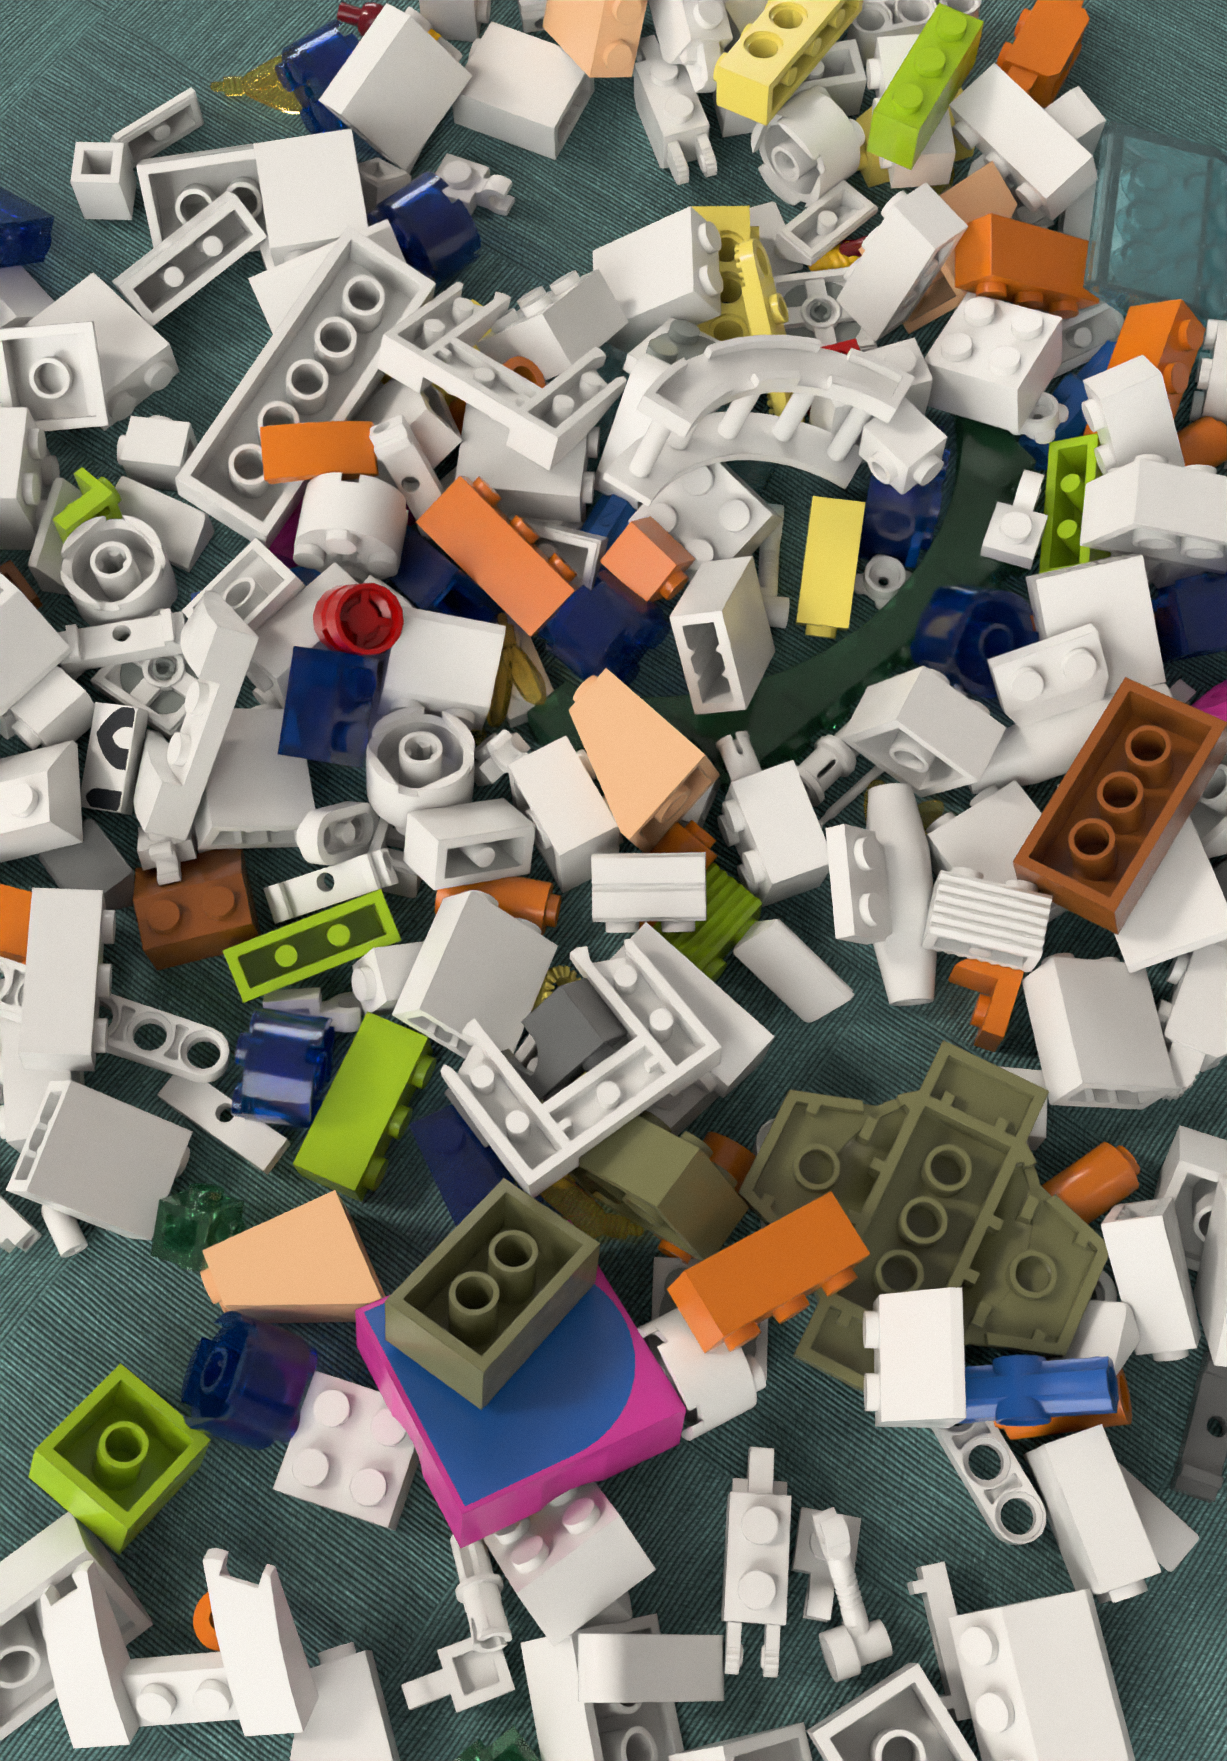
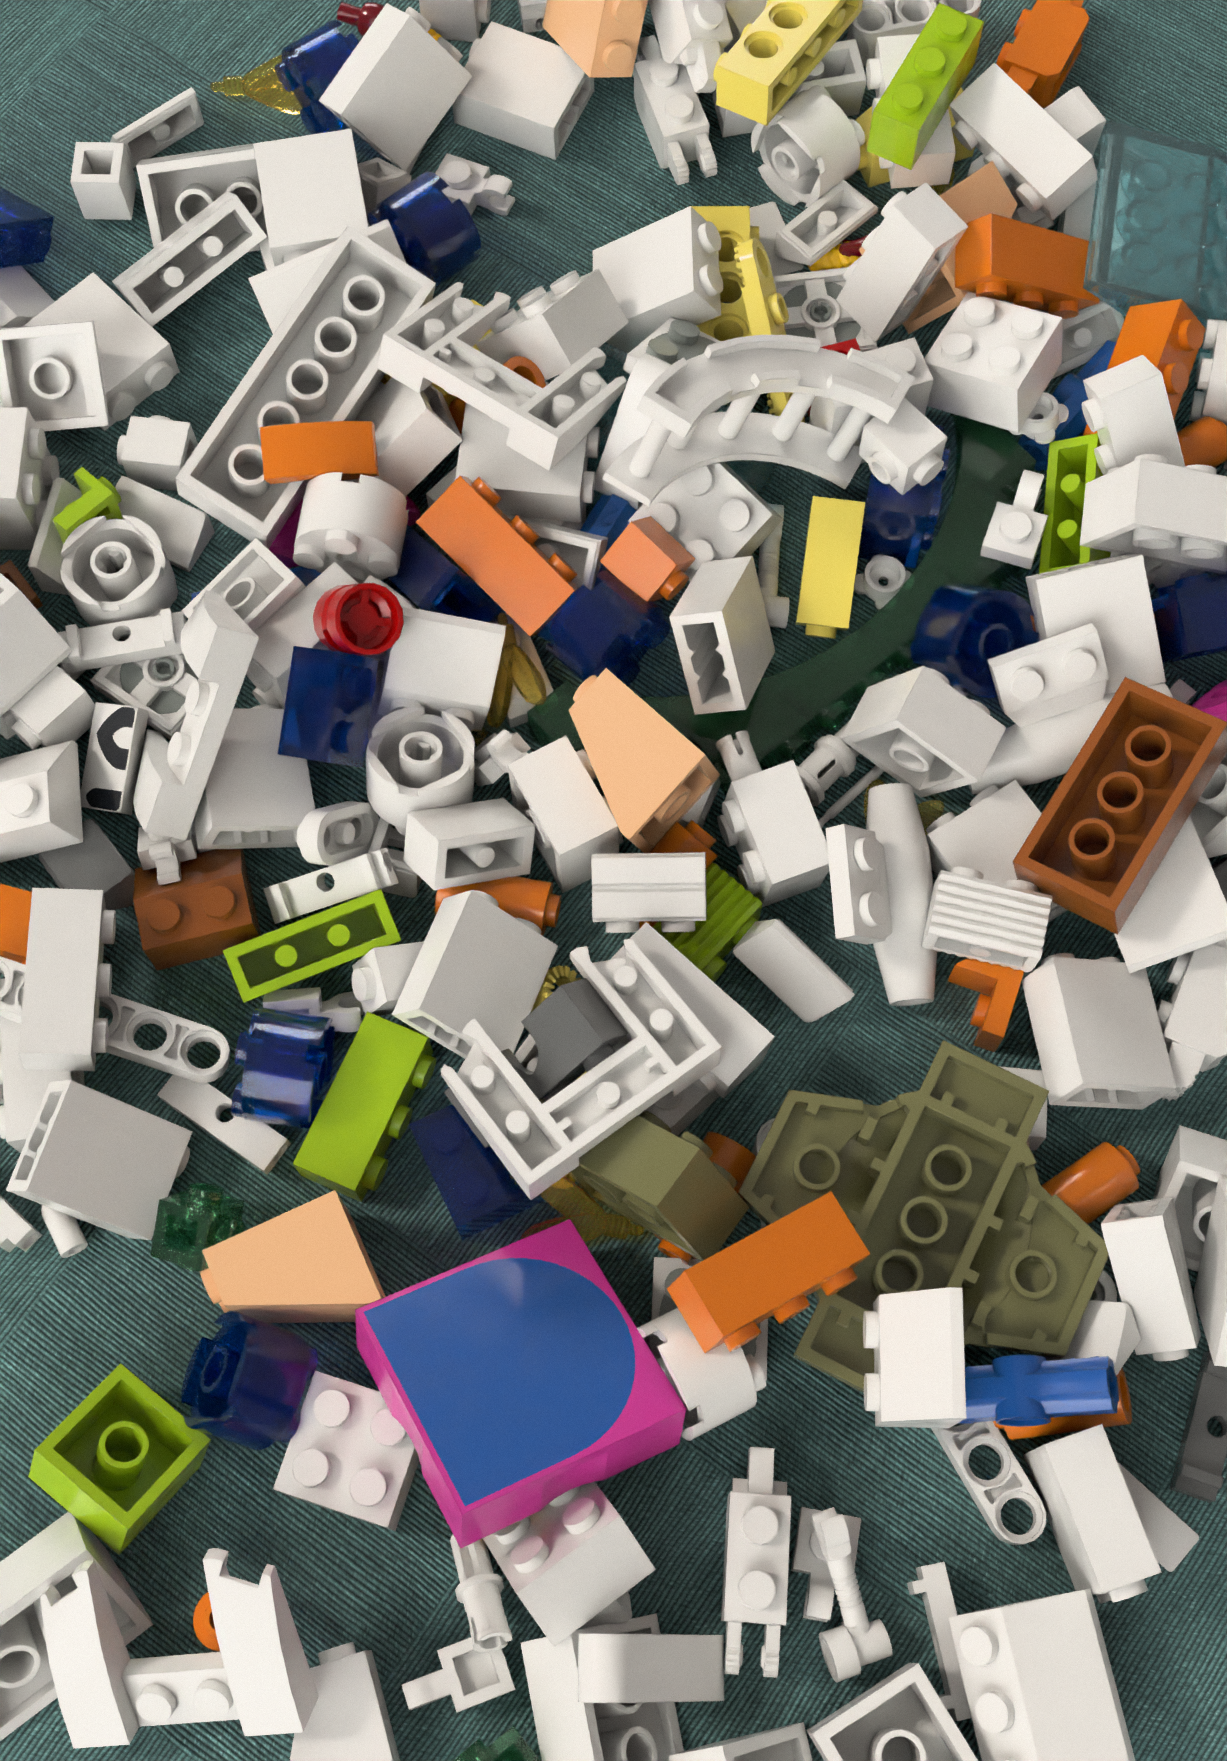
white piece [369,414,445,540] -> none
olive brick [385,1178,600,1410] -> none

